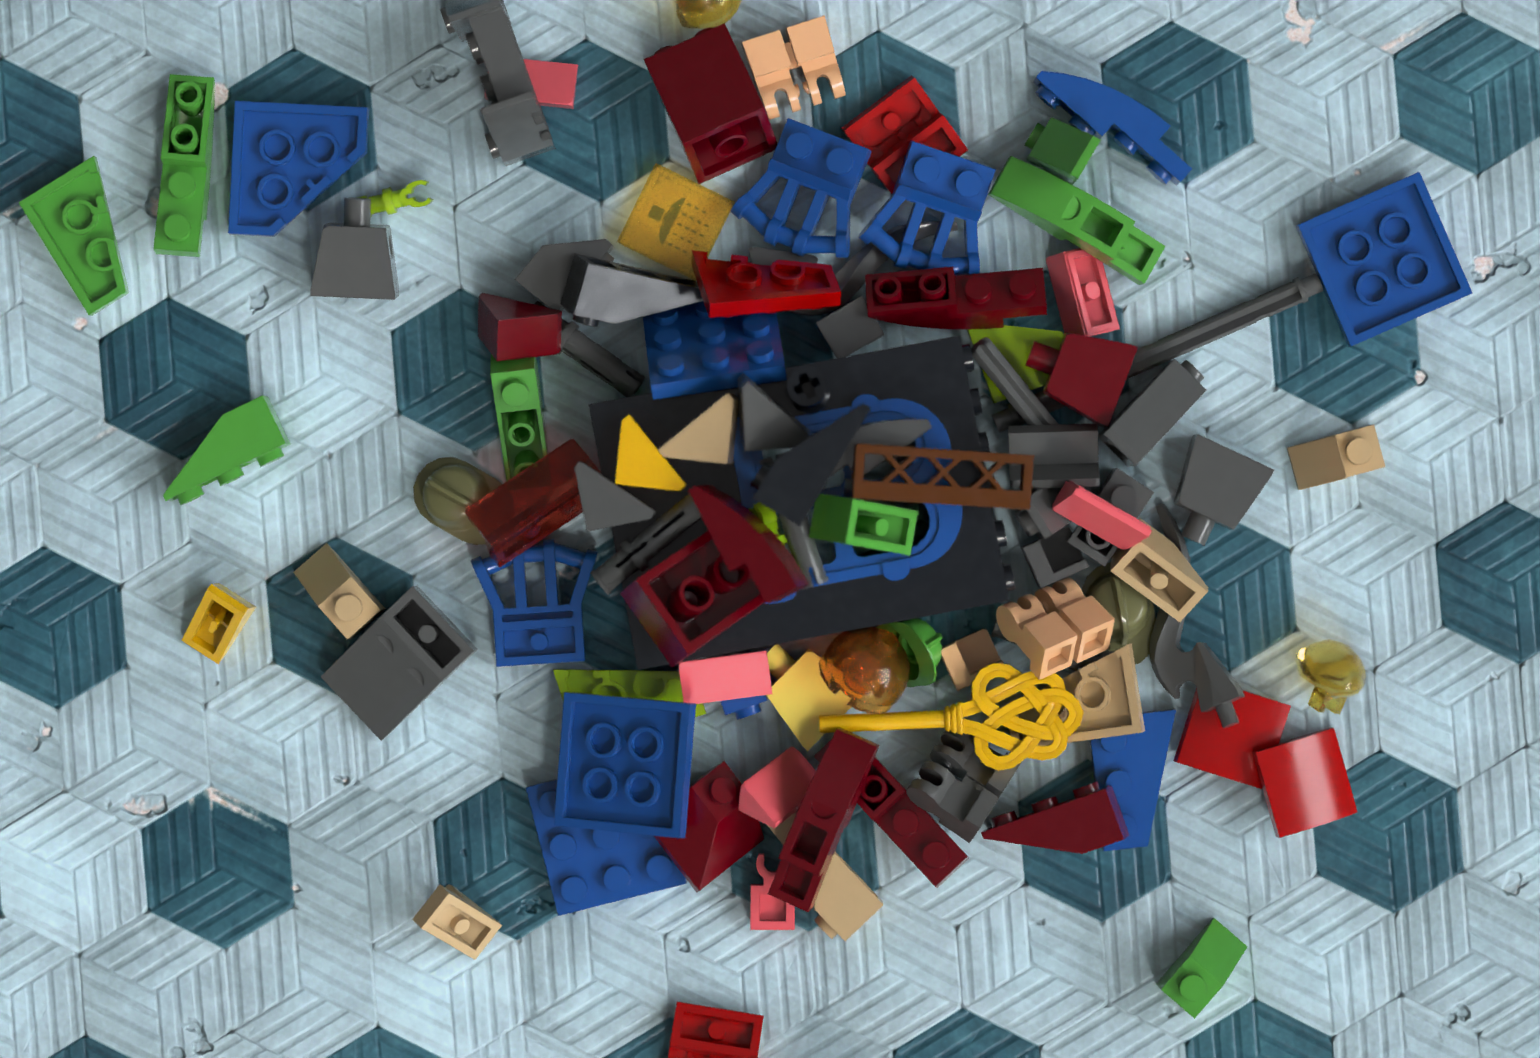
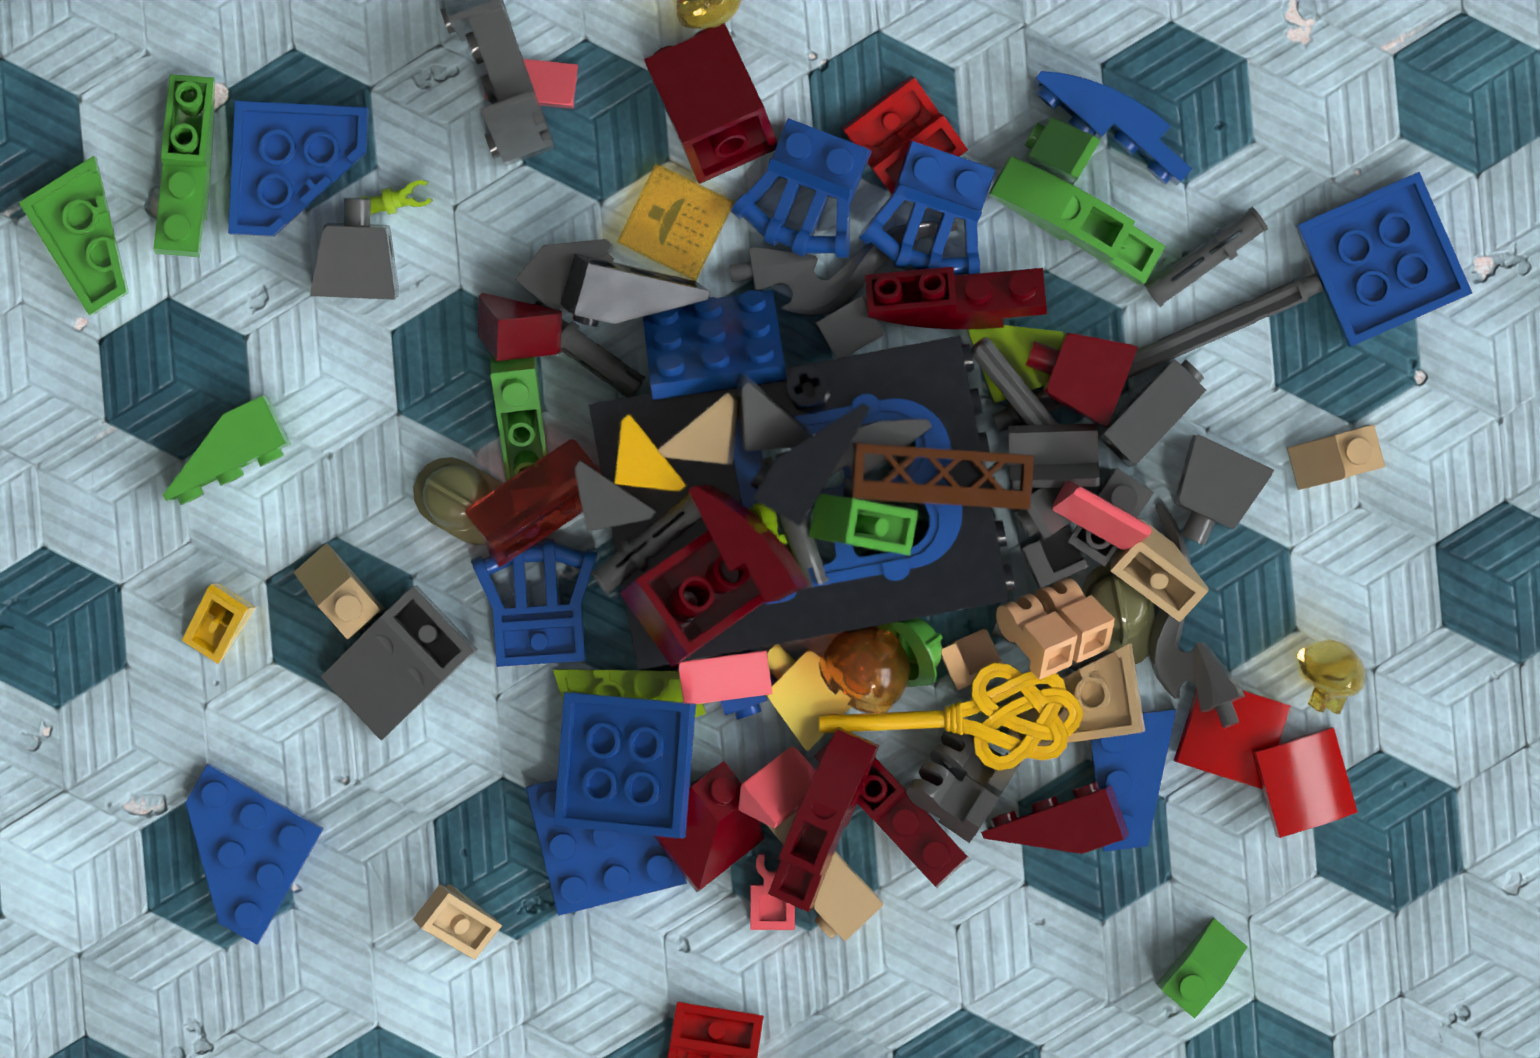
red wing [691,250,841,318] -> none
light nougat legs [742,15,846,120] -> none
coral slope [1046,248,1120,337] -> none
none -> blue plate [185,763,324,945]
none -> dark grey pin [1144,207,1268,307]

